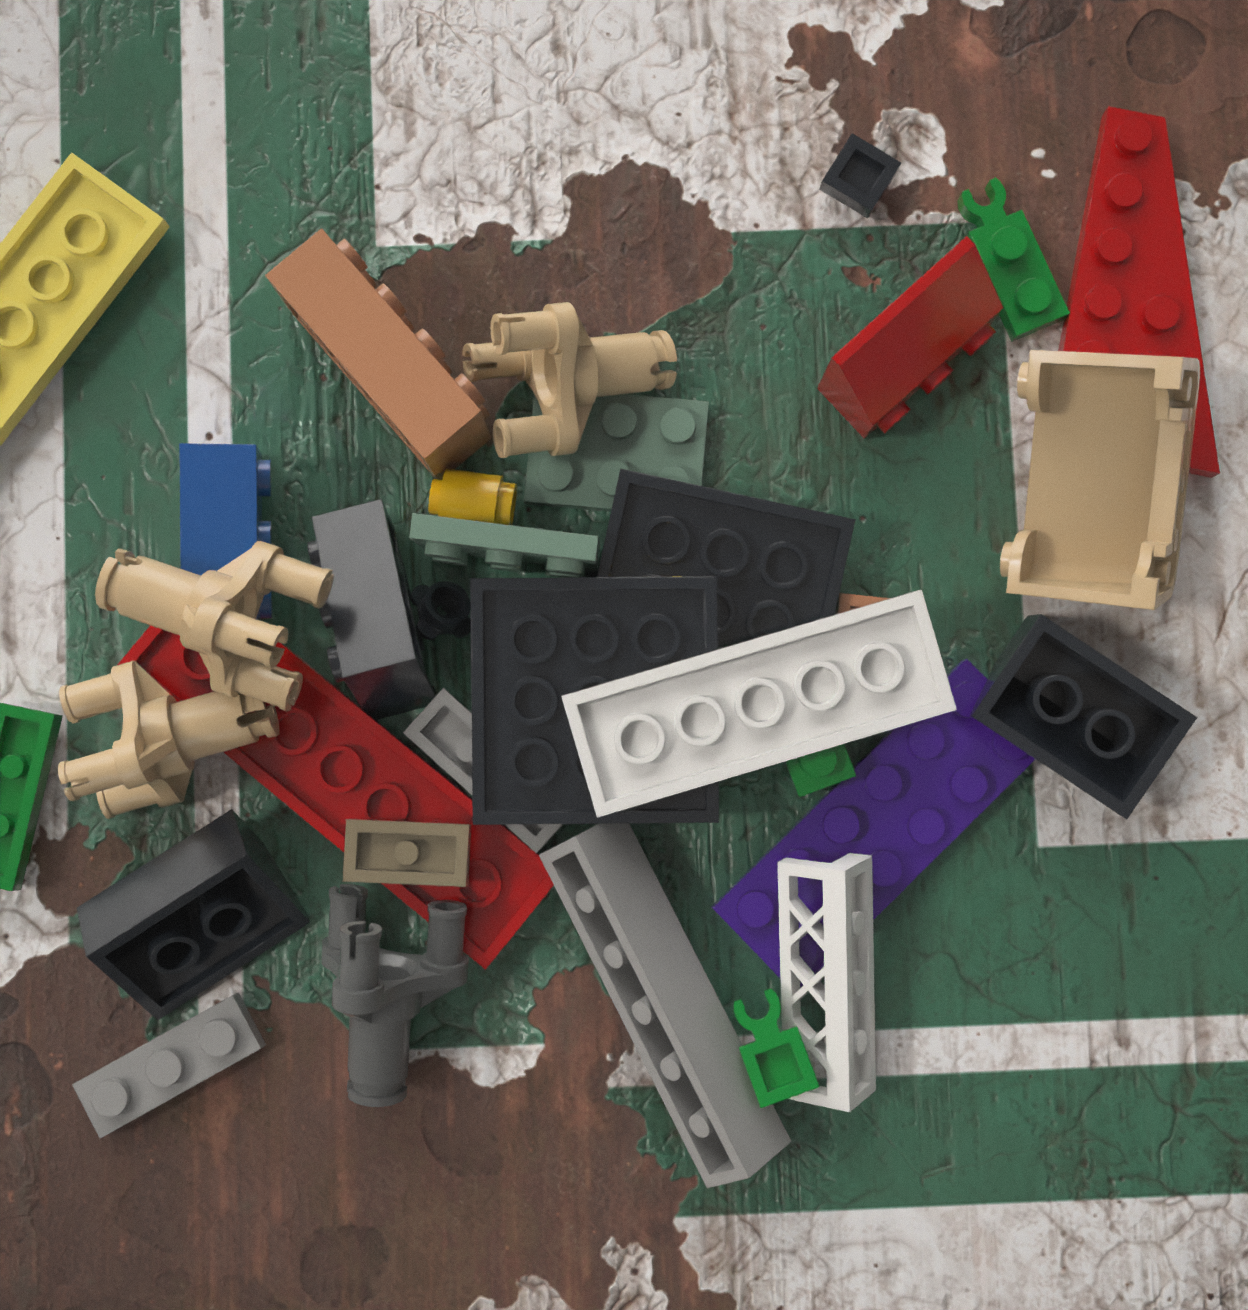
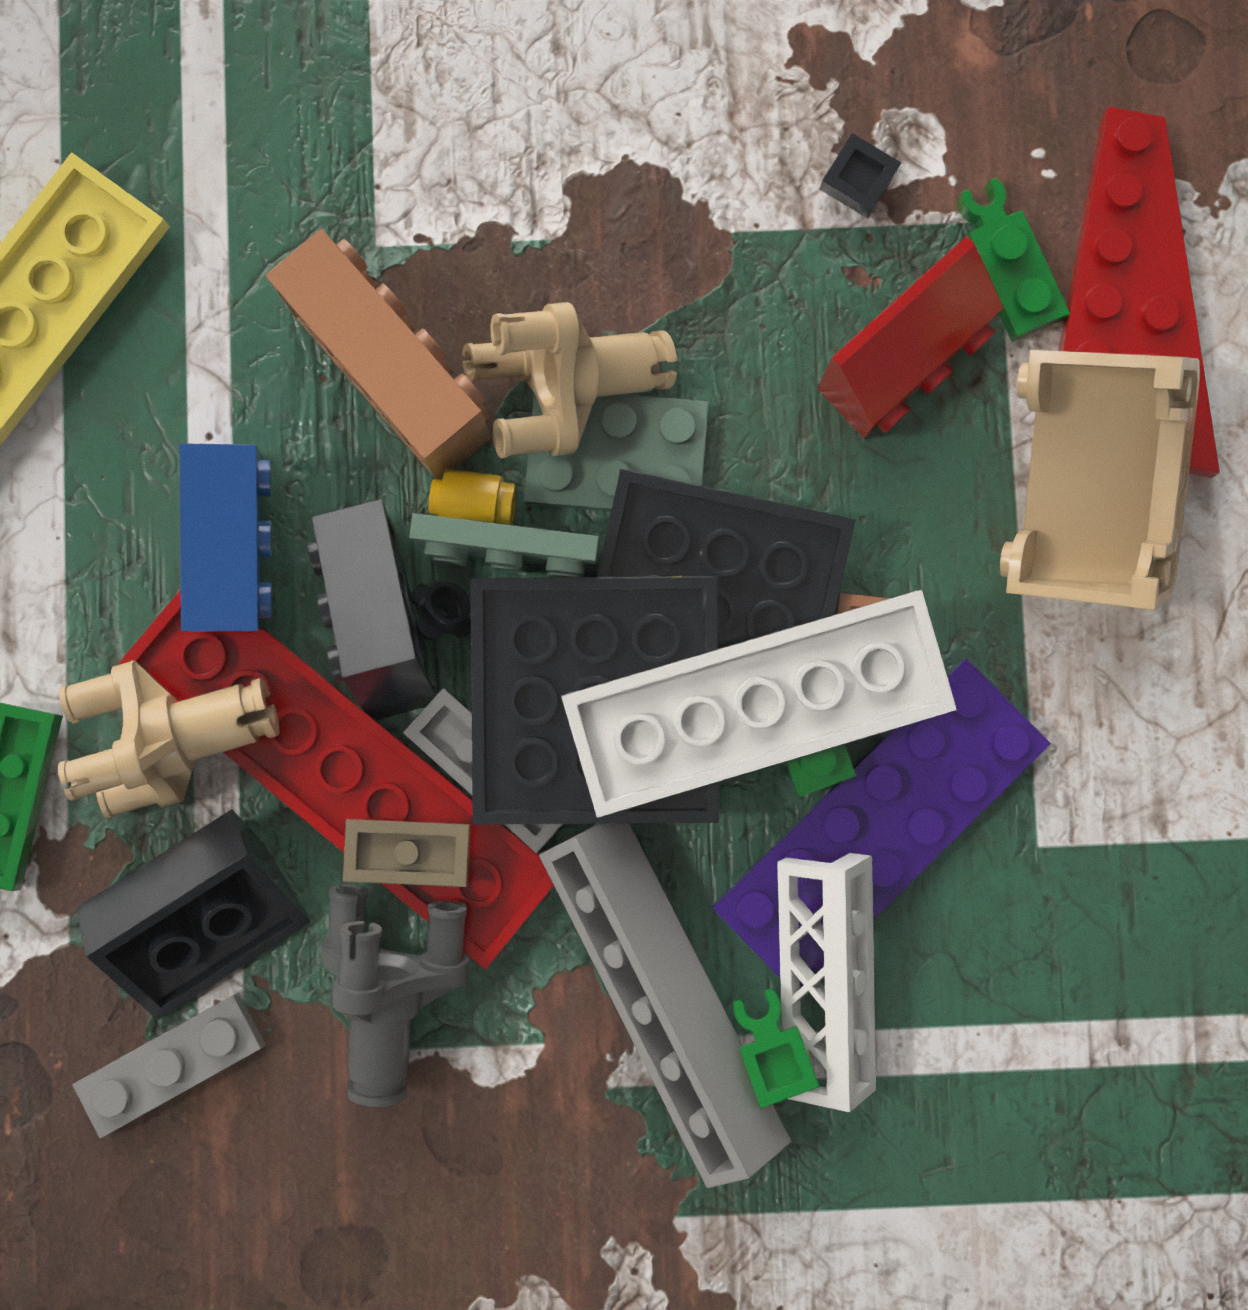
tan wheel [95,541,334,711] -> none
black slope [970,614,1198,820] -> none

